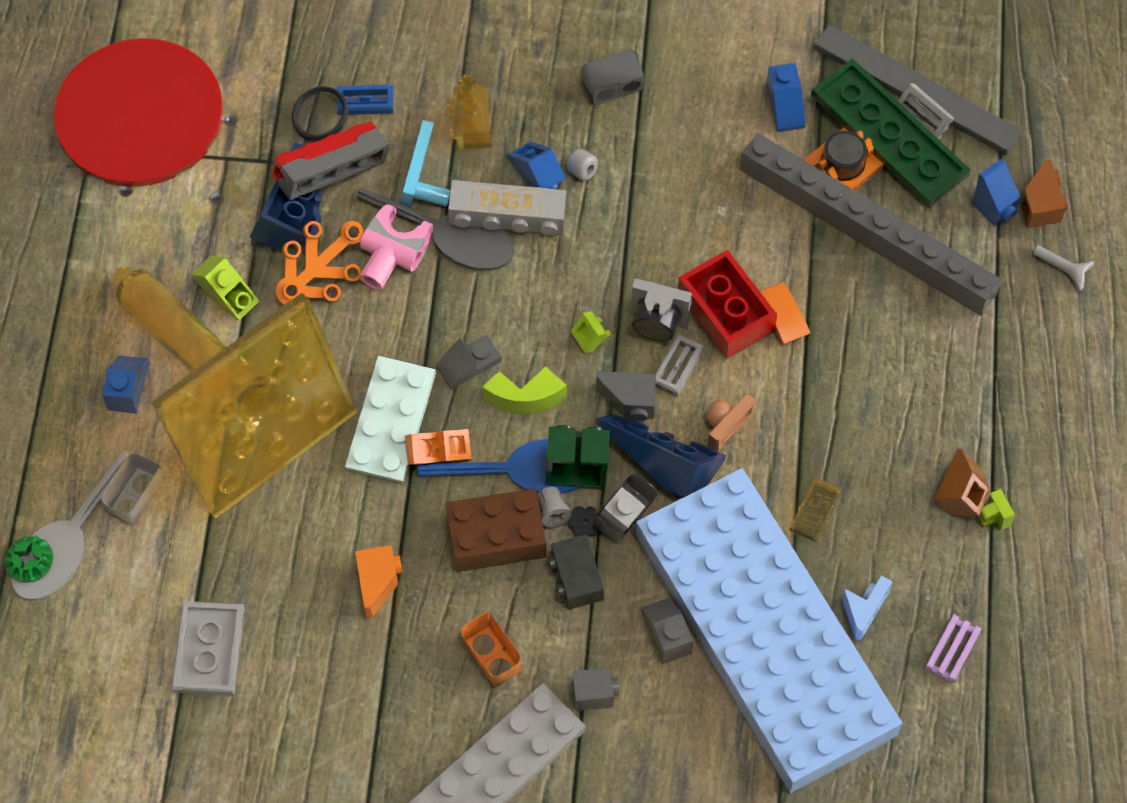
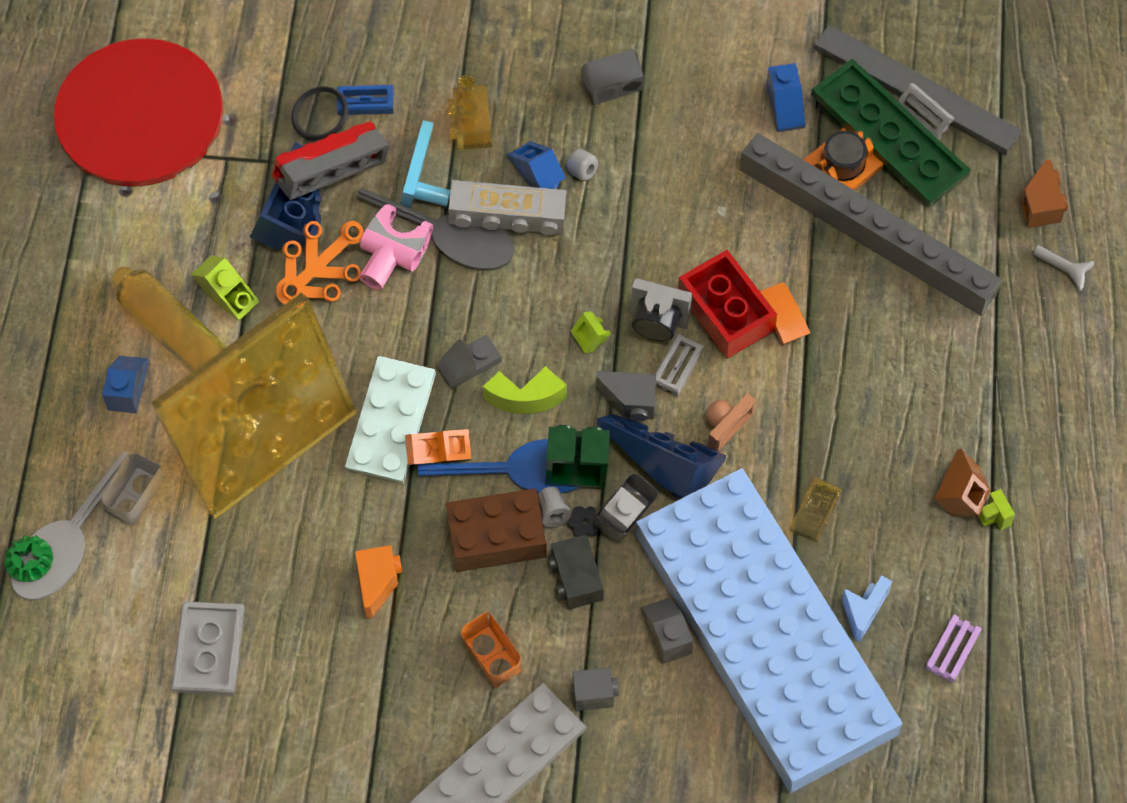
blue slope [972,159,1020,226] -> none

